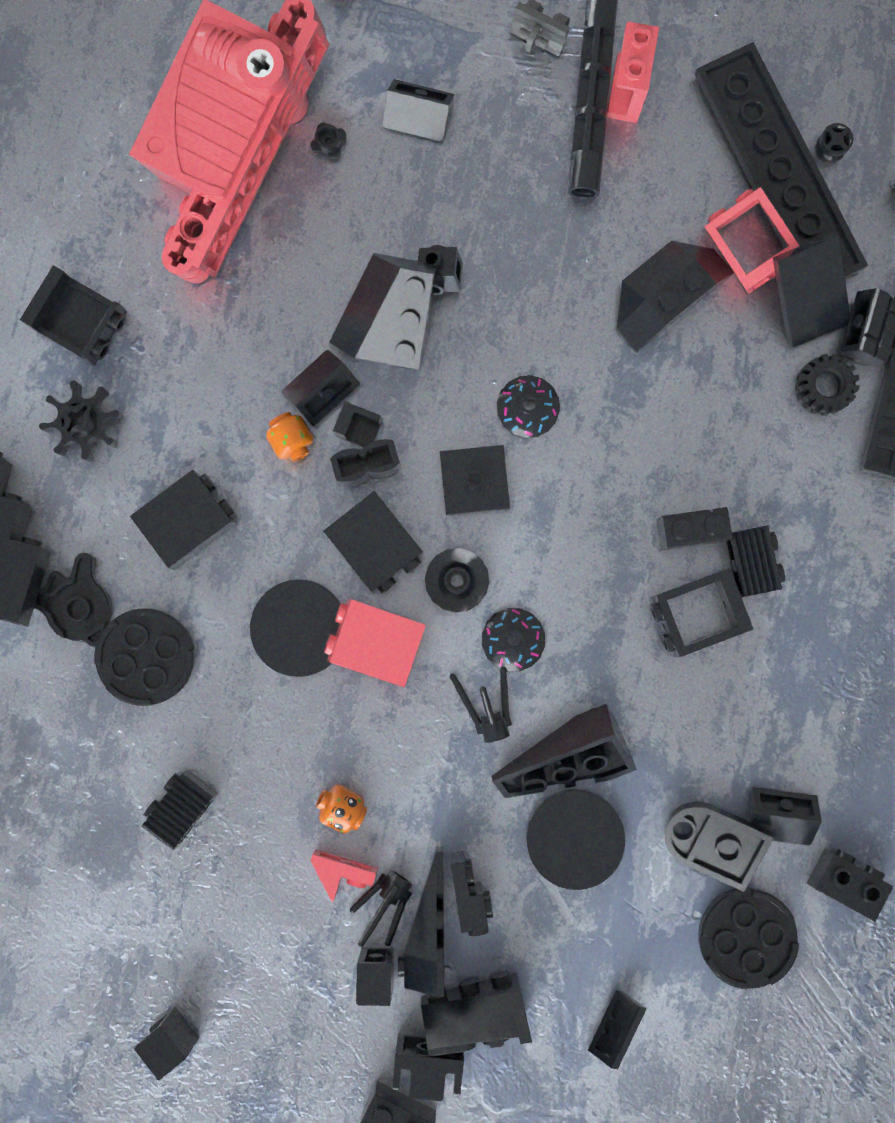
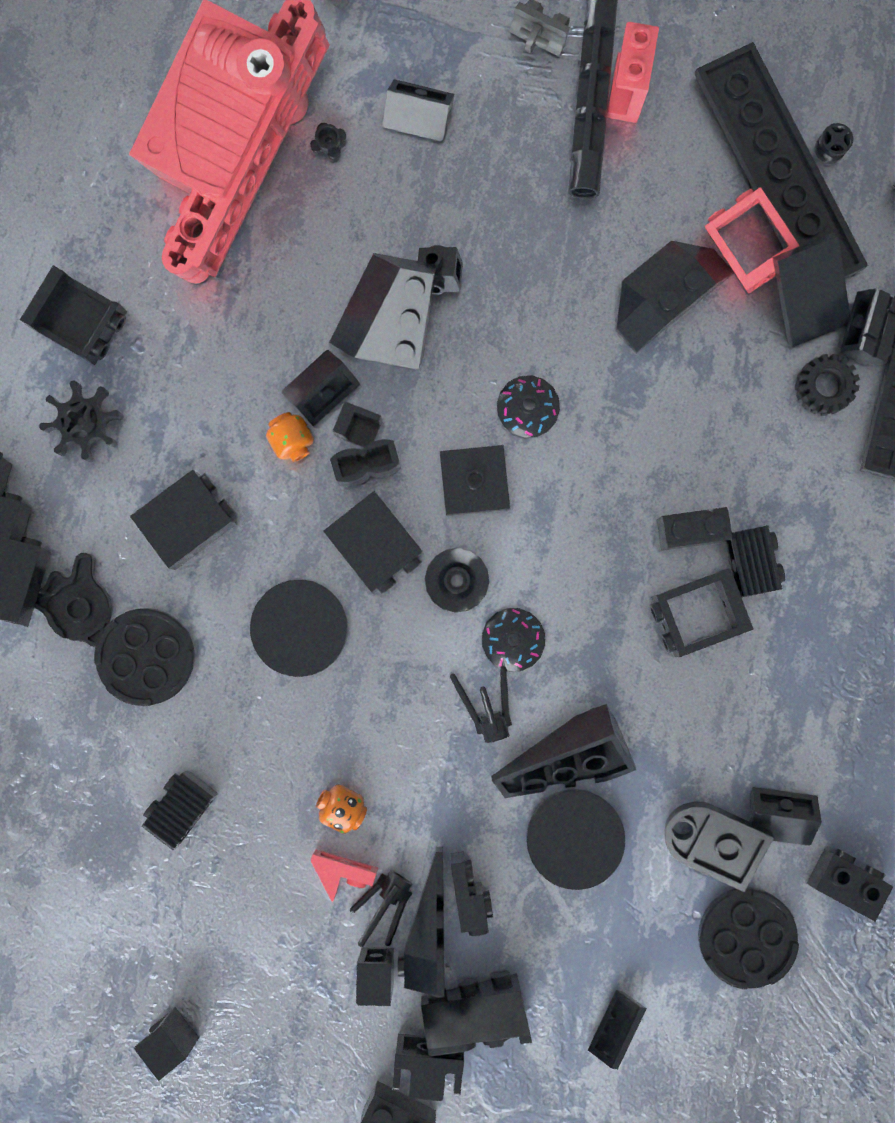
coral panel [324,599,426,687] -> none

